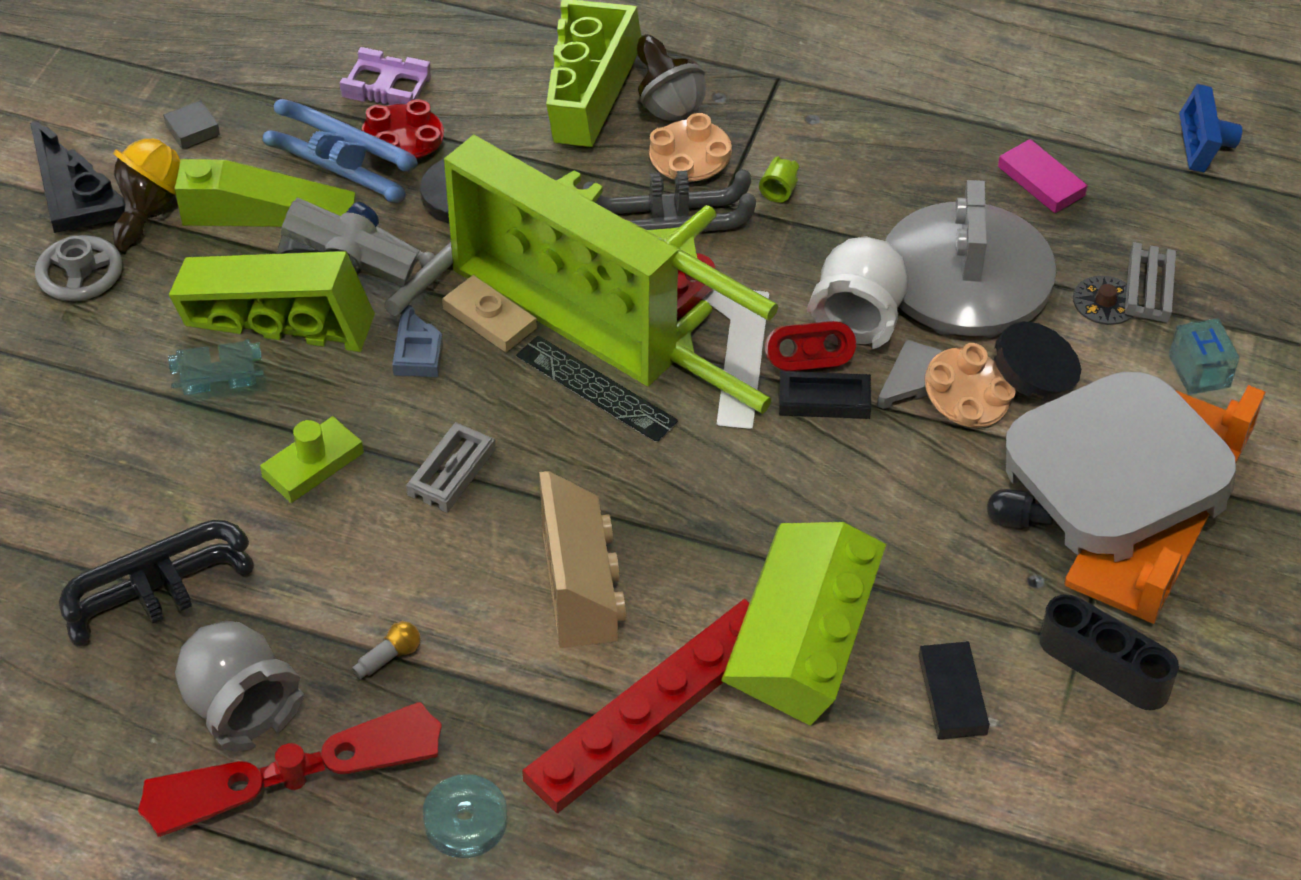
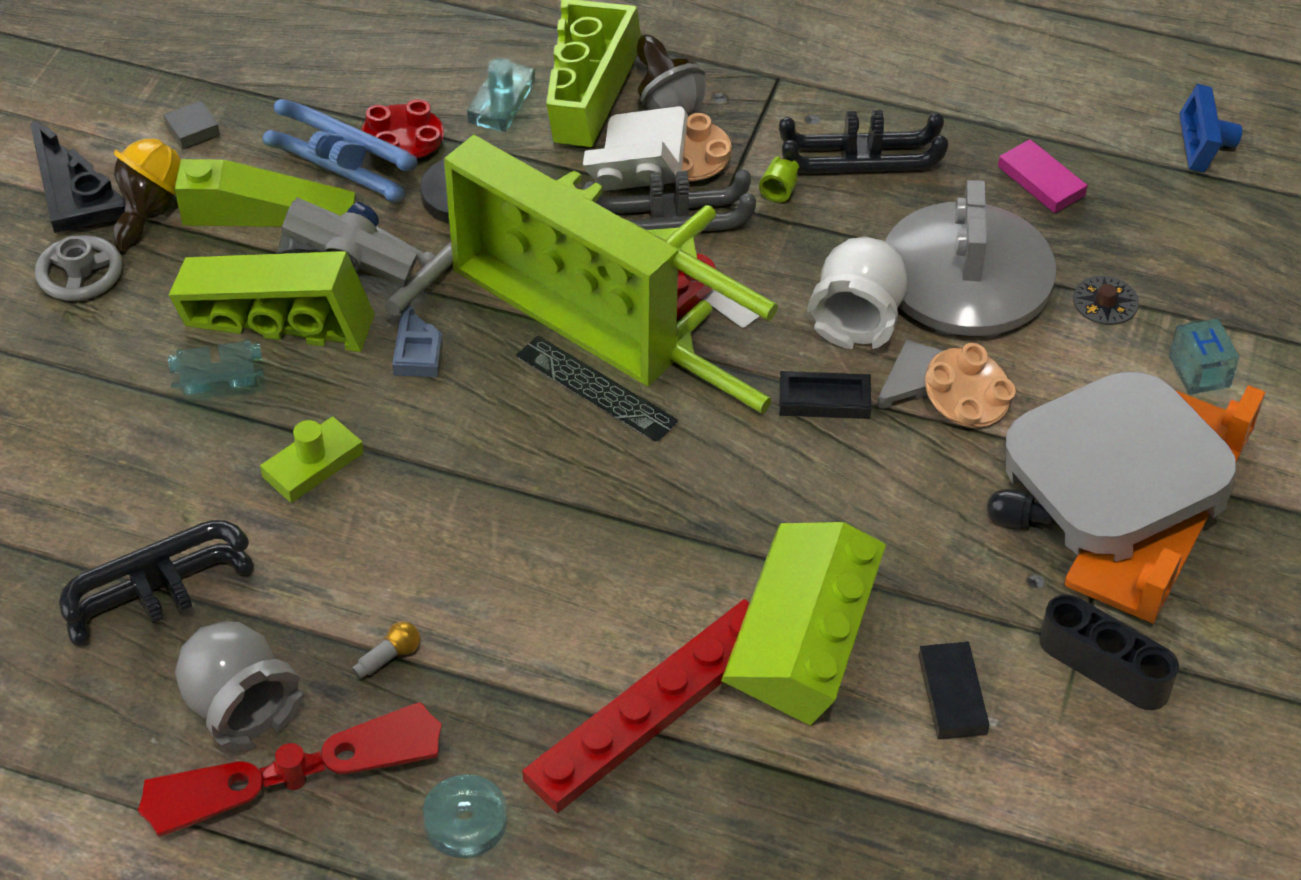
lavender piece [340,47,431,105] -> none
light grey tile [406,422,496,513] -> none
tan plate [442,275,537,352] -> none
tan slope [539,471,626,648] -> none
white sticker [717,290,769,429] -> none
red plate [765,321,856,371] -> none
black tile [994,321,1082,402] -> none
light grey tile [1124,242,1176,323] -> none
none -> clear light blue tile [467,58,535,132]
none -> white bracket [583,106,688,191]
none -> black piece [779,110,948,174]

